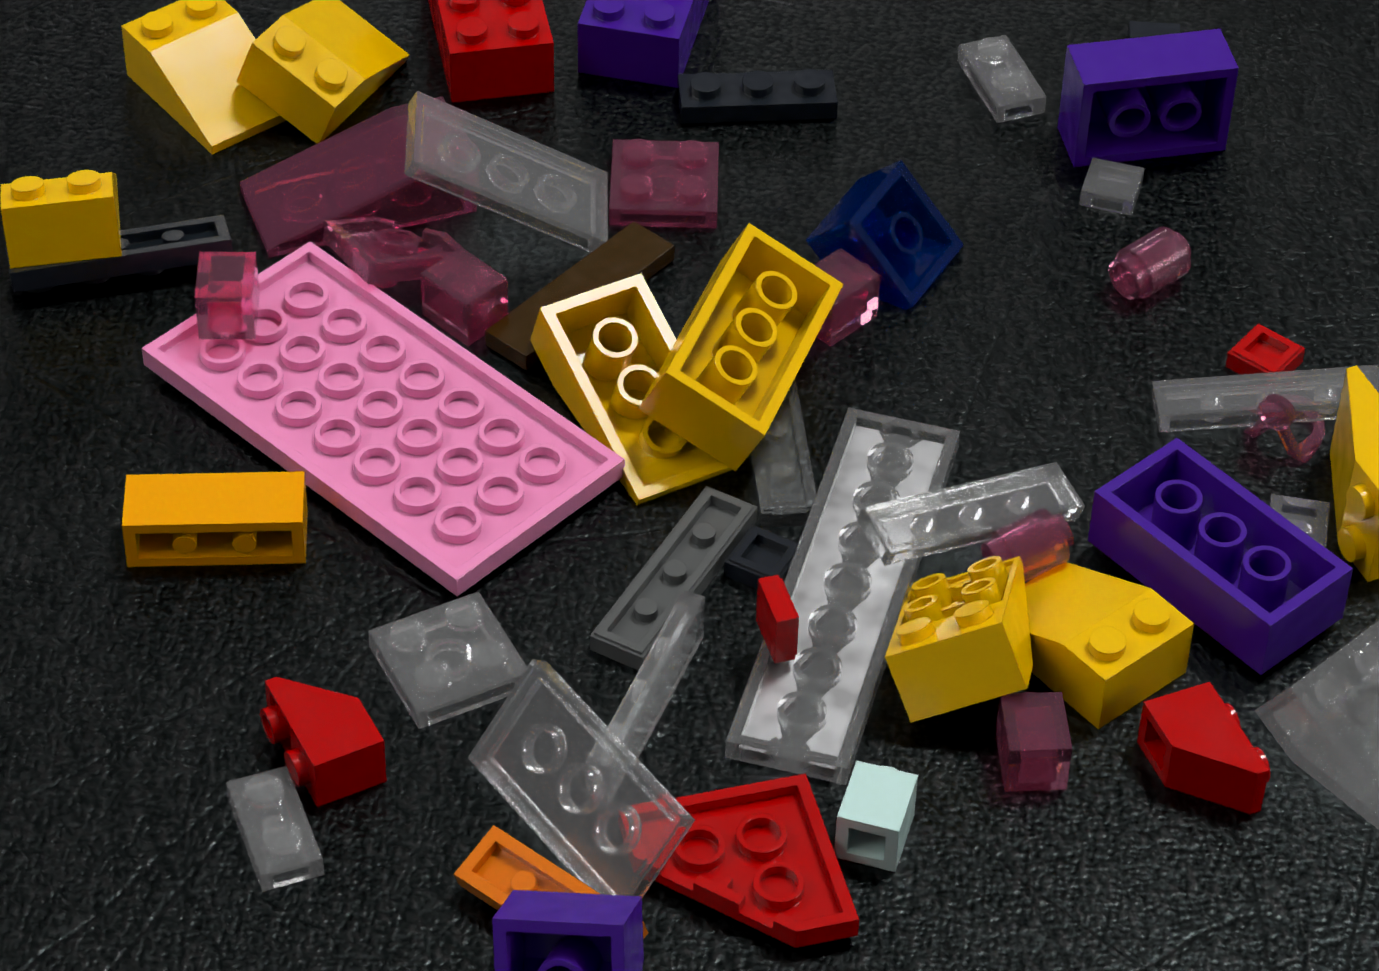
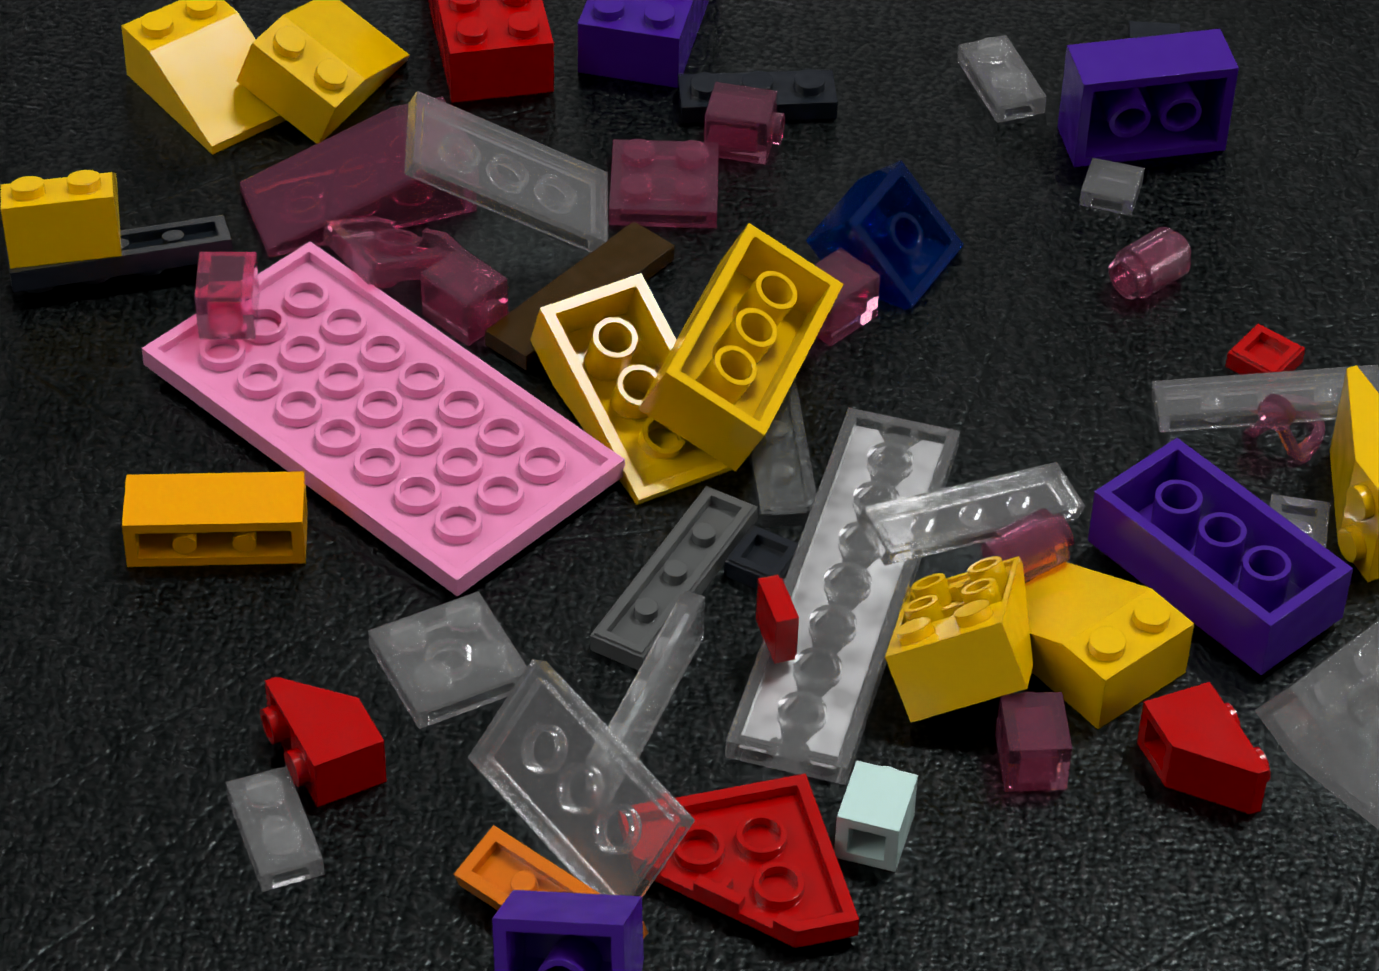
none -> clear pink brick [704,82,785,165]

